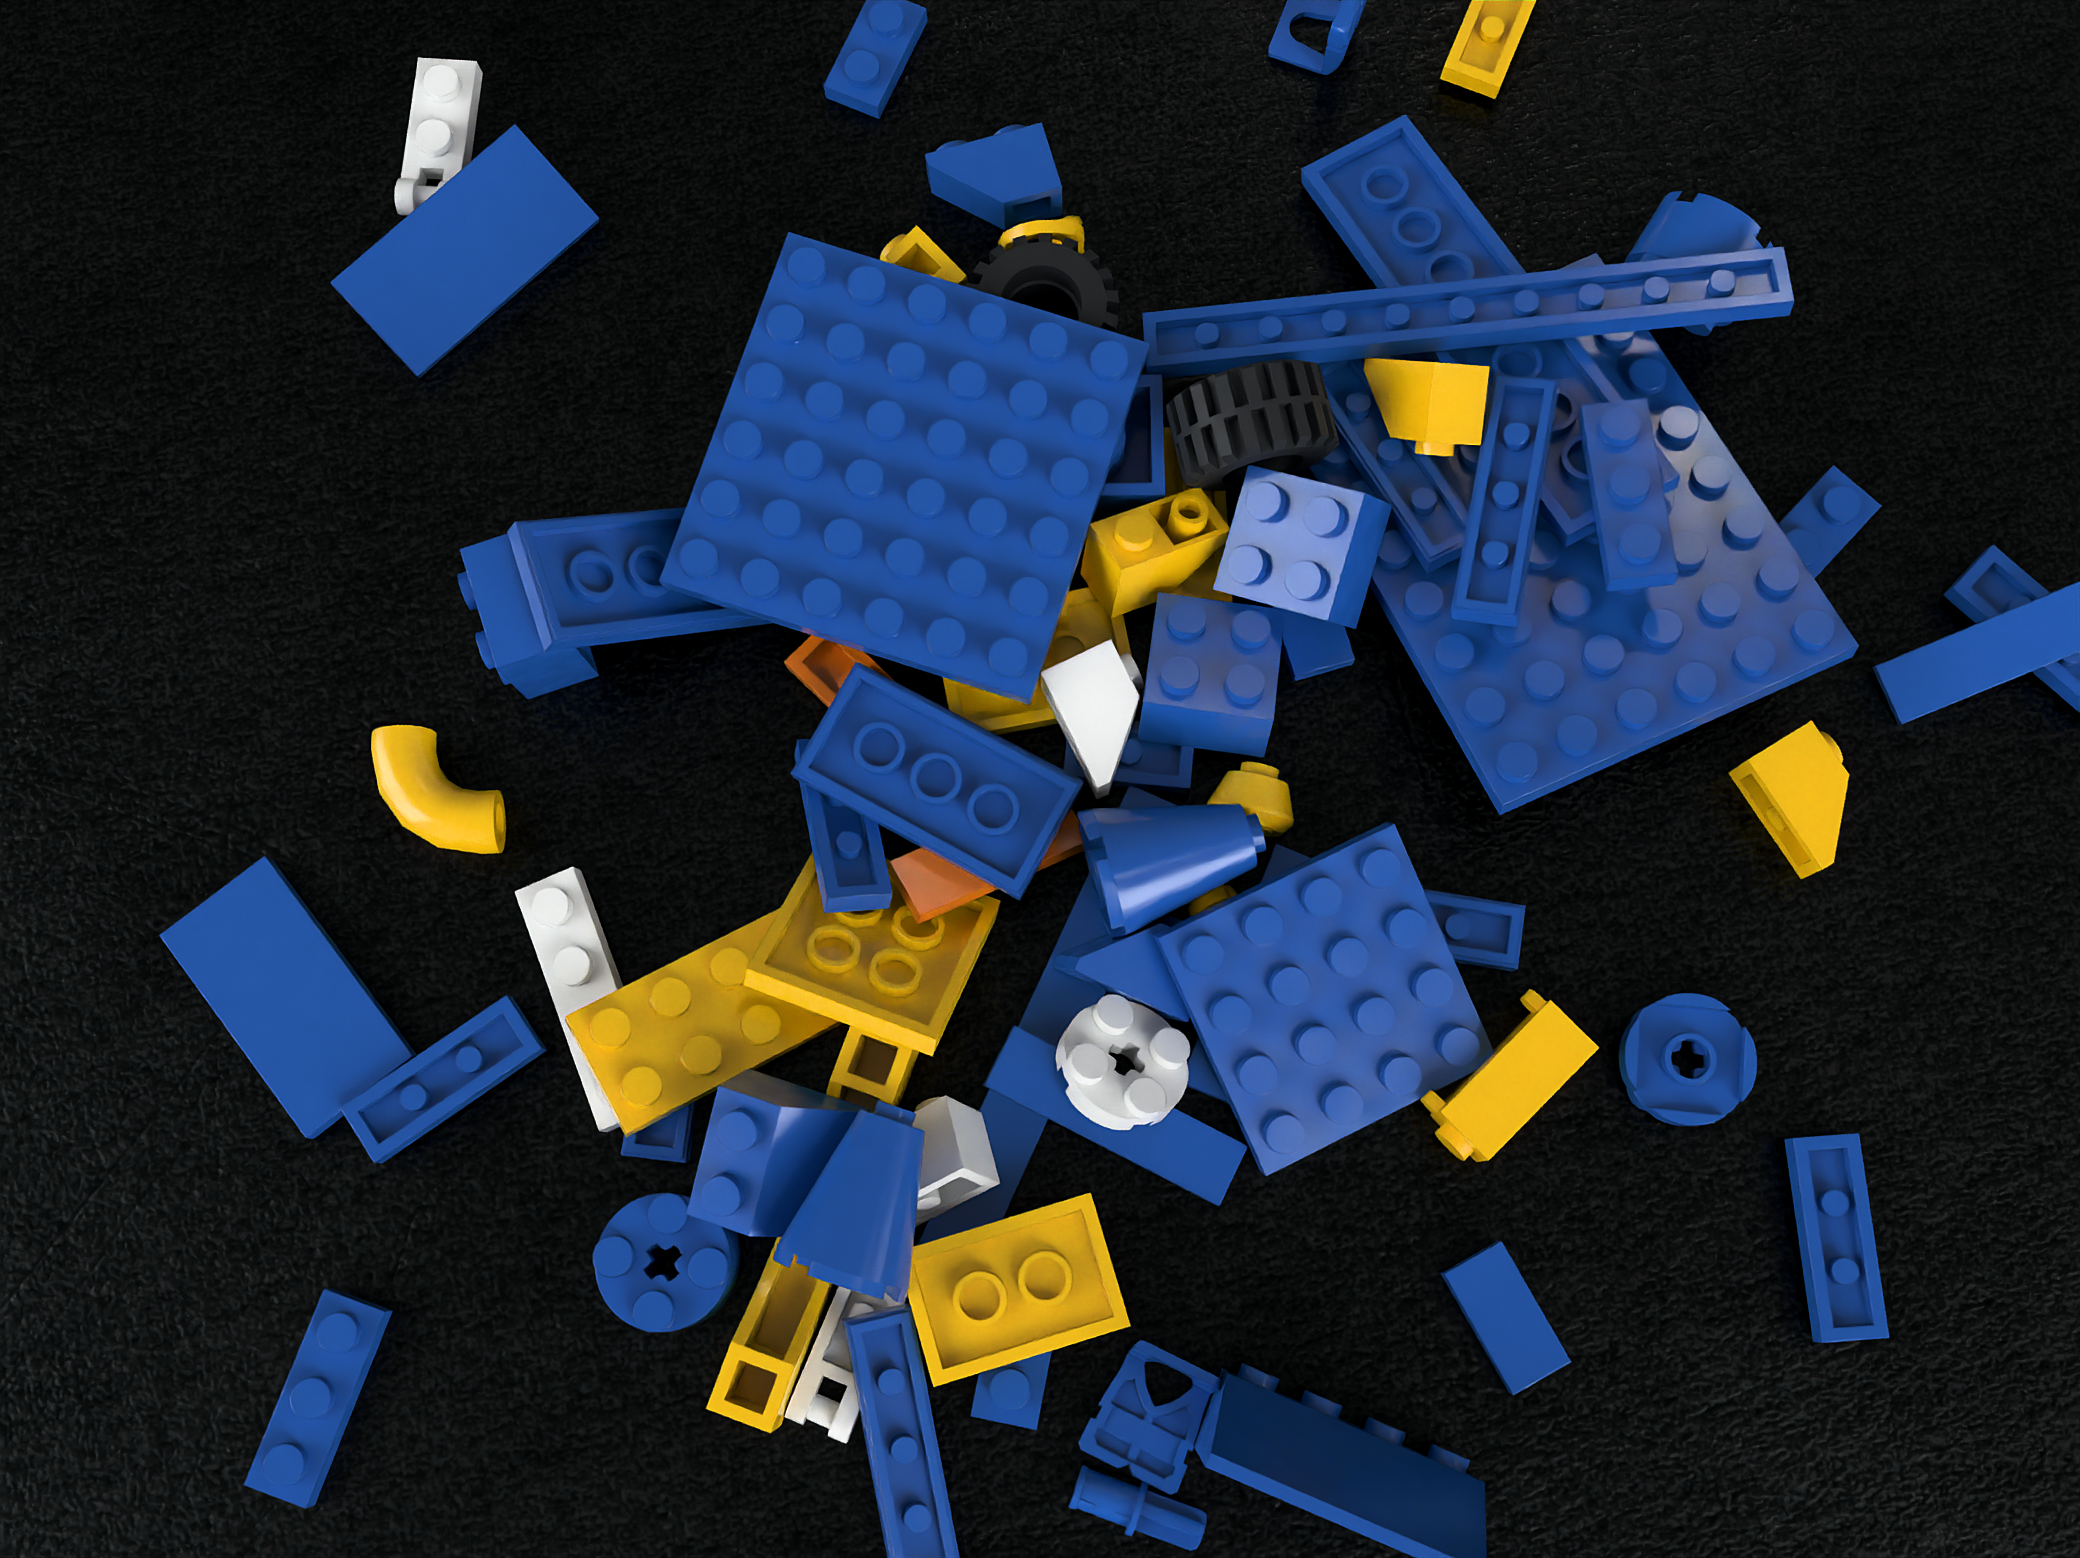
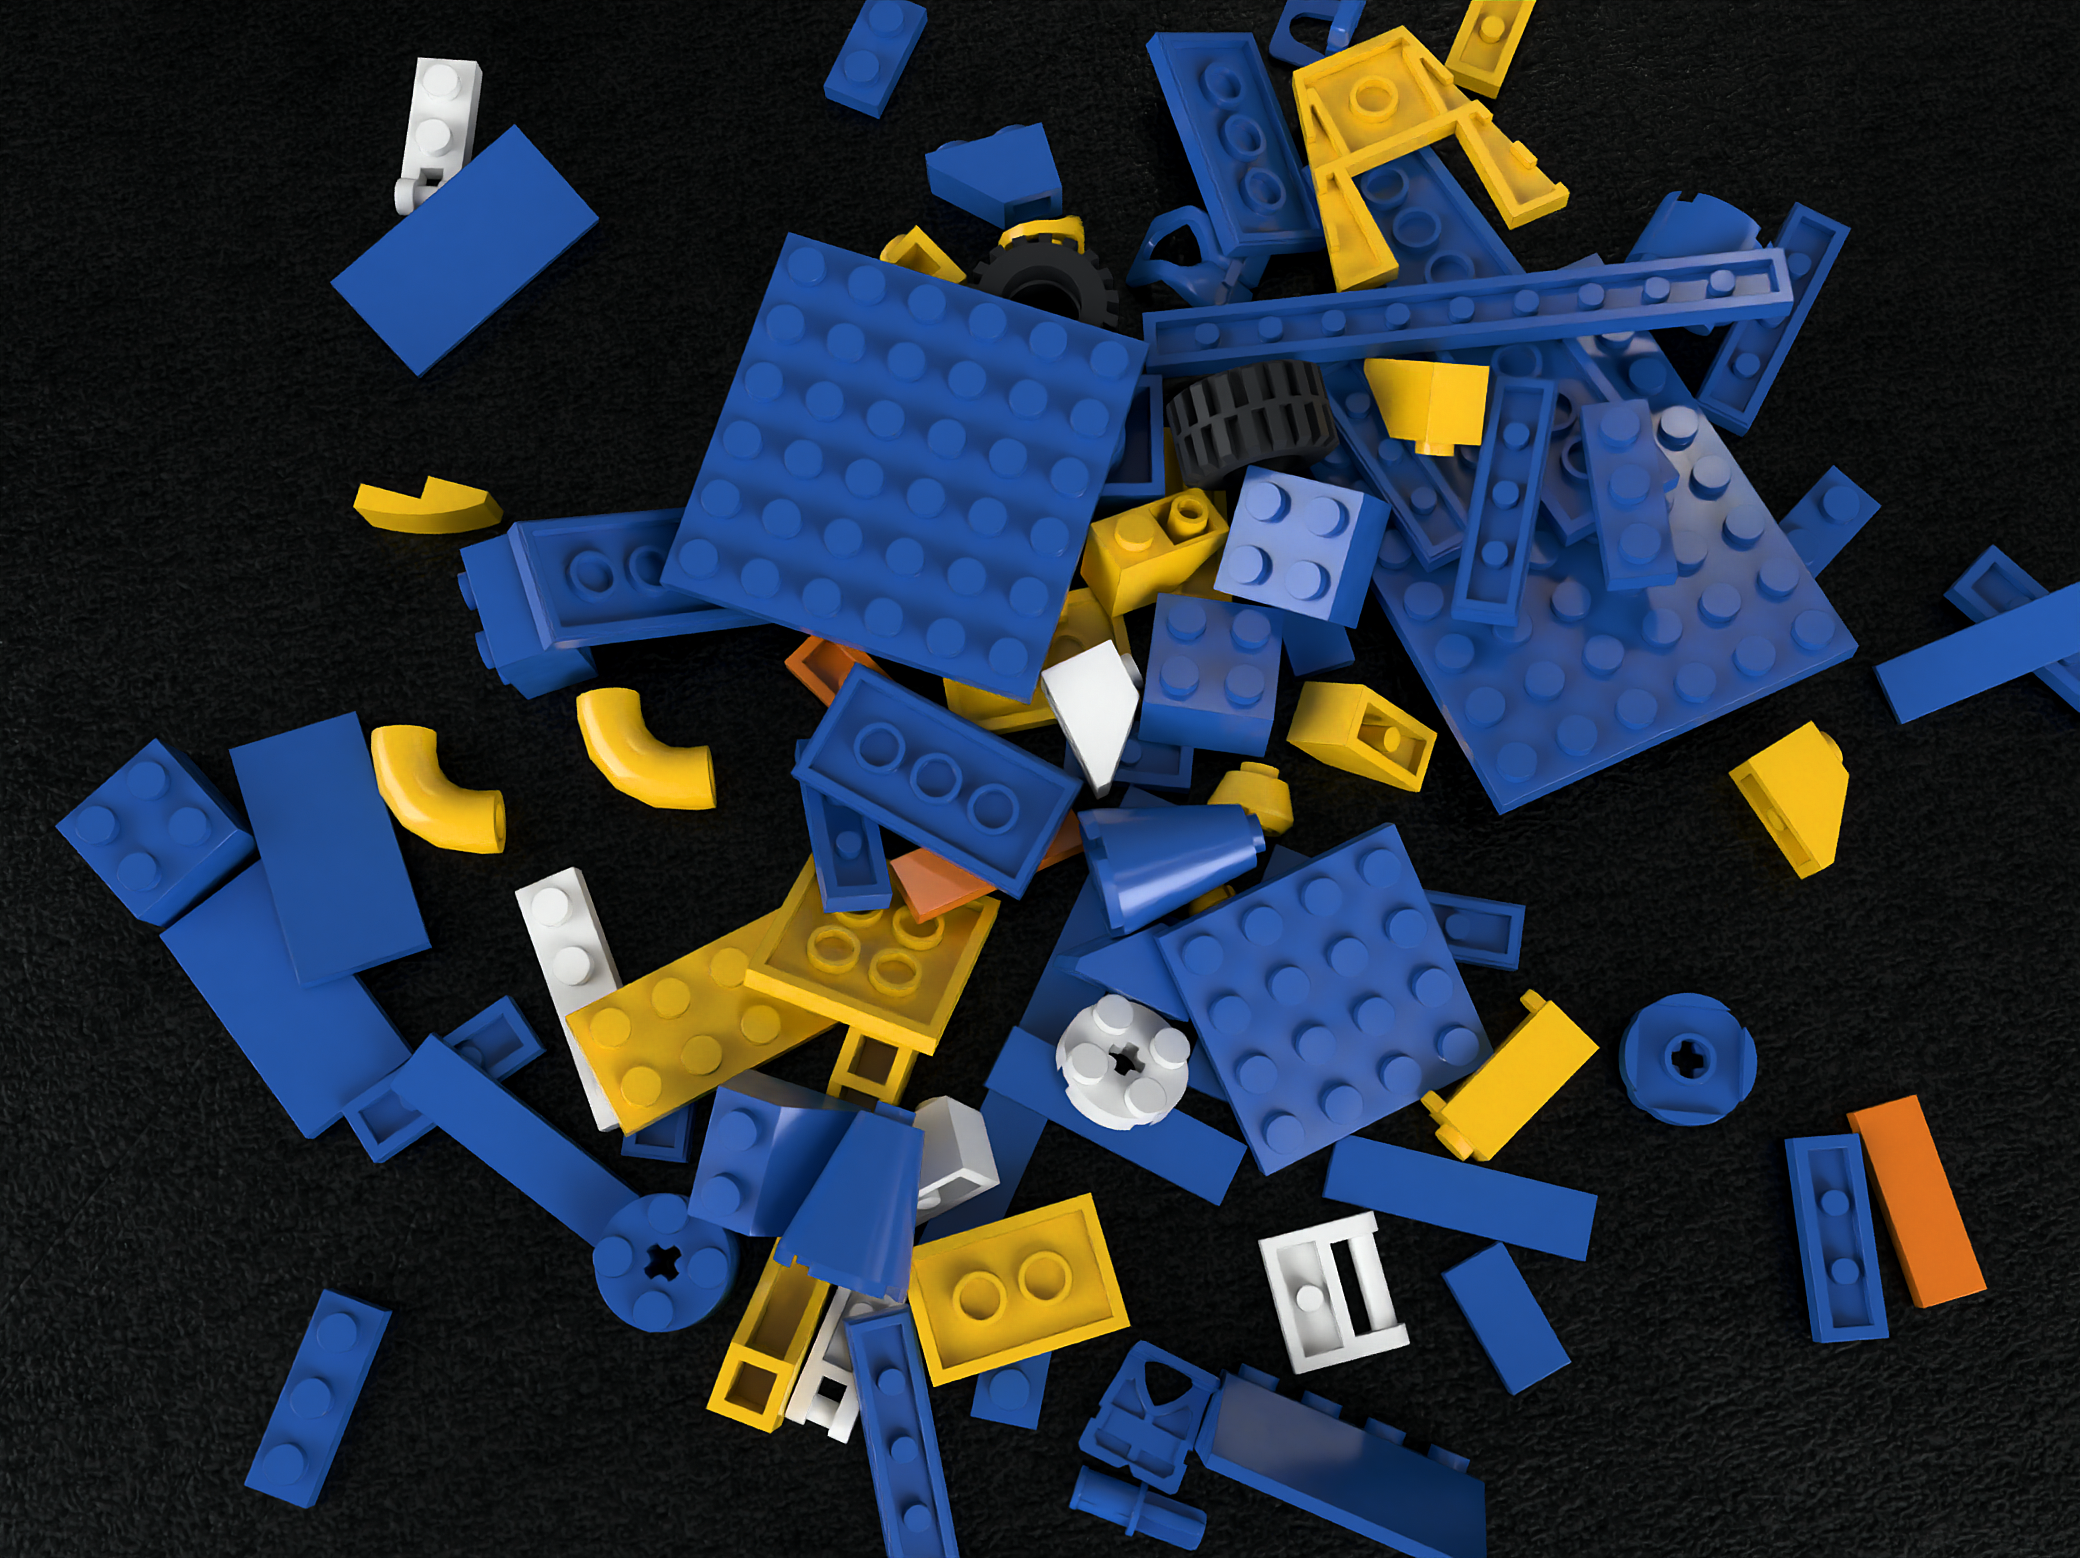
none -> blue brick [55,738,258,929]
none -> blue tile [229,711,432,990]
none -> yellow slope [353,476,504,534]
none -> blue tile [387,1032,642,1247]
none -> yellow cylinder [576,688,717,810]
none -> blue piece [1126,205,1271,308]
none -> blue tile [1146,32,1327,258]
none -> white plate [1258,1211,1410,1375]
none -> yellow slope [1286,681,1437,792]
none -> yellow wing [1292,25,1570,293]
none -> blue tile [1322,1135,1598,1261]
none -> blue tile [1693,202,1851,437]
none -> orange tile [1846,1095,1987,1308]

